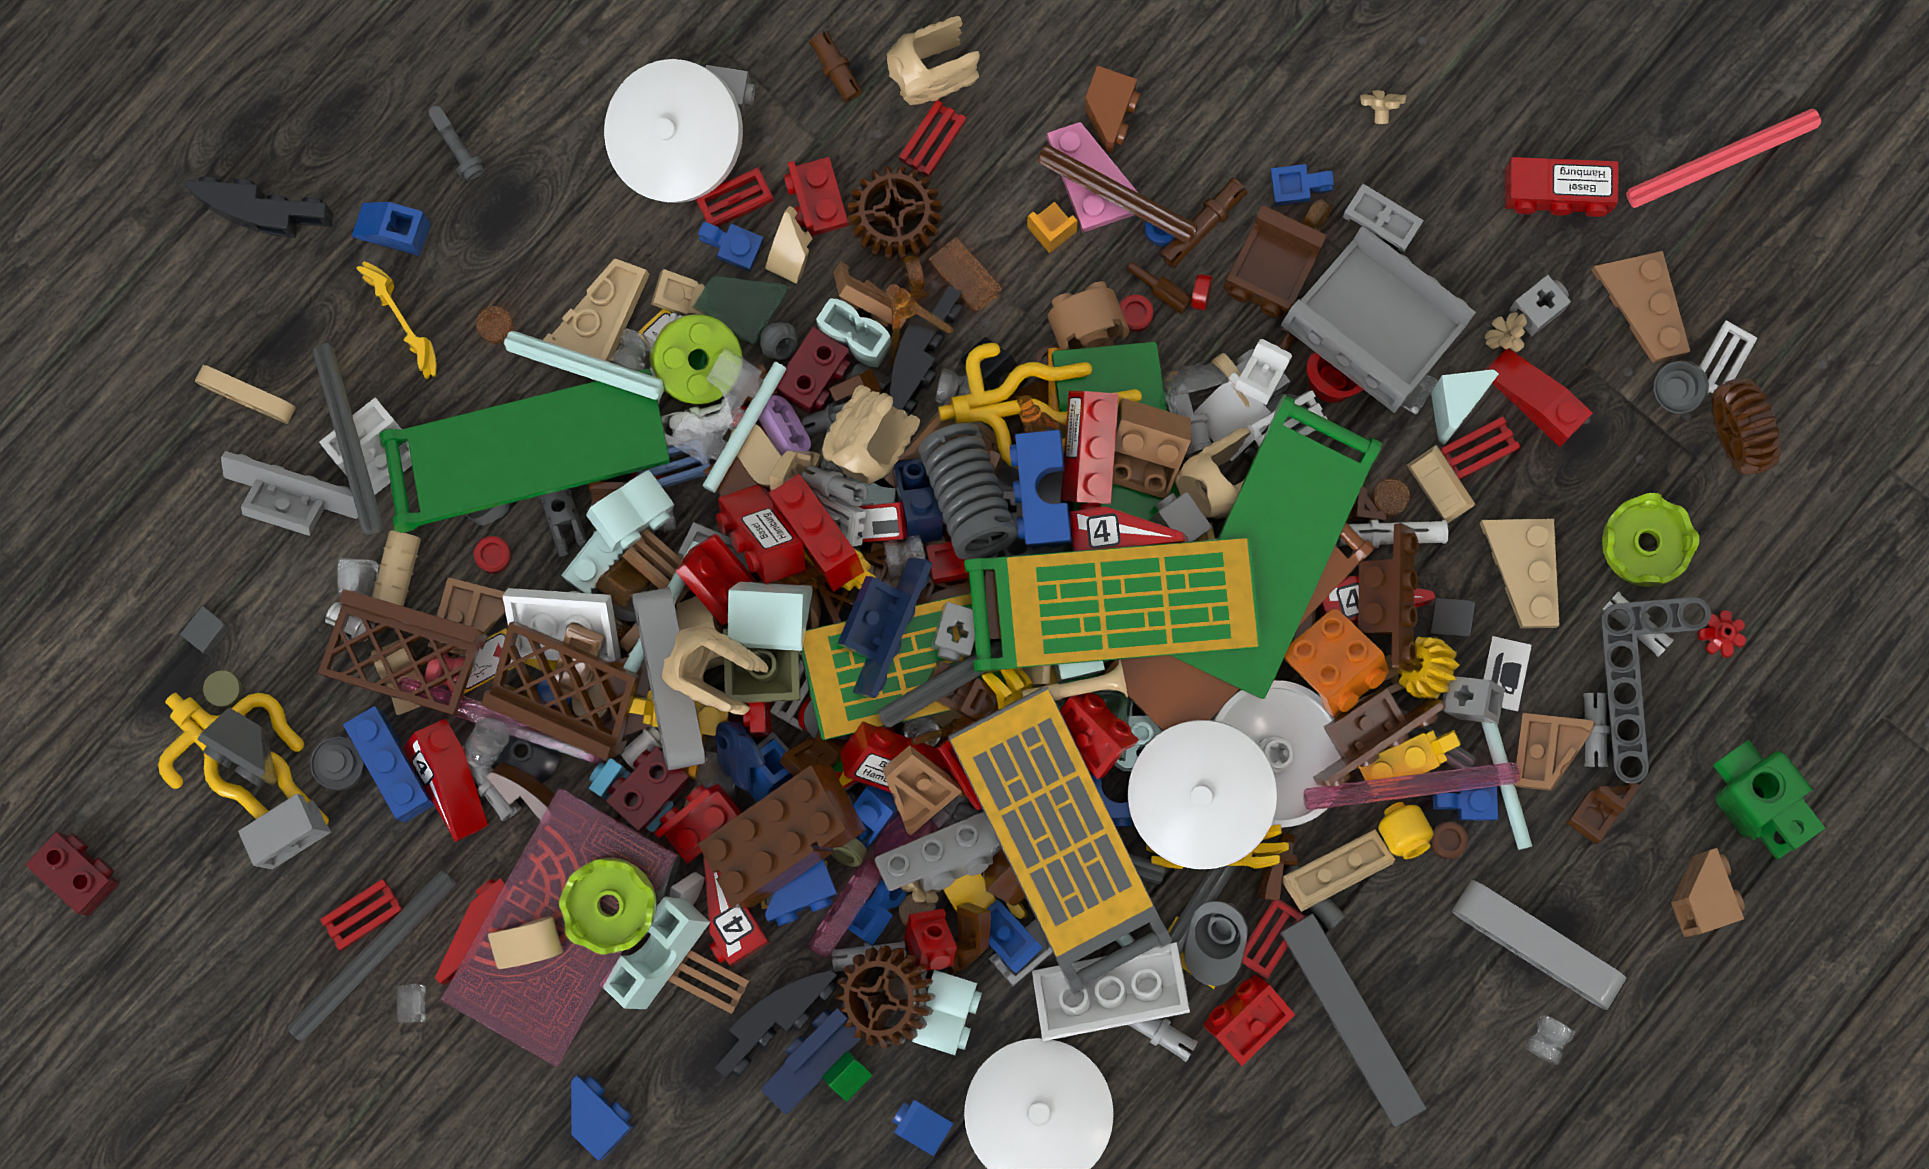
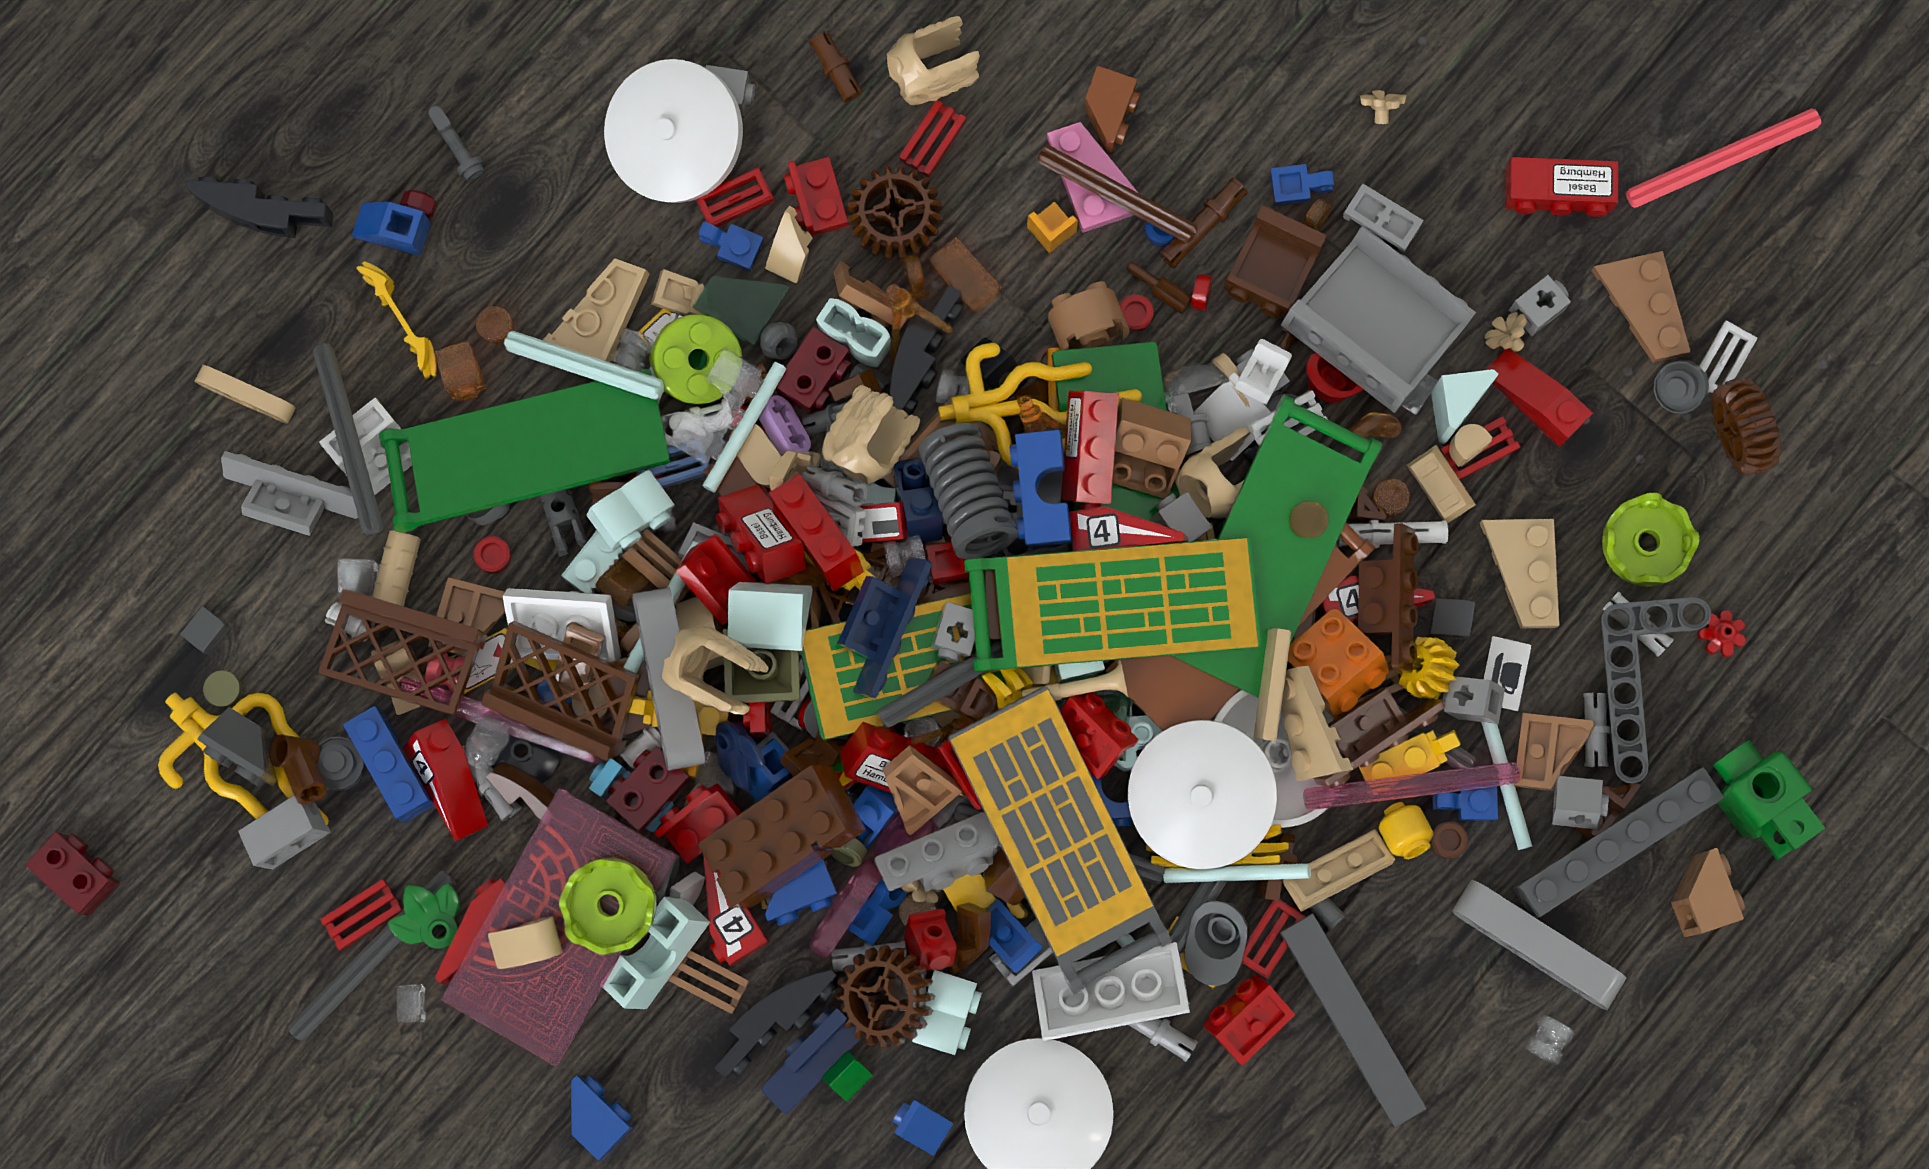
none -> reddish brown piece [269,734,327,805]
none -> green plate [388,883,460,949]
none -> dark red tile [400,190,437,218]
none -> clear orange brick [434,341,486,401]
none -> light aqua bar [1163,864,1311,883]
none -> tan tile [1253,628,1291,741]
none -> tan wing [1281,665,1353,782]
none -> clear orange tile [1289,501,1328,538]
none -> clear orange arm [1348,412,1402,438]
none -> tan brick [1449,424,1492,467]
none -> dark grey arch [1512,767,1724,918]
none -> light grey brick [1552,776,1609,829]

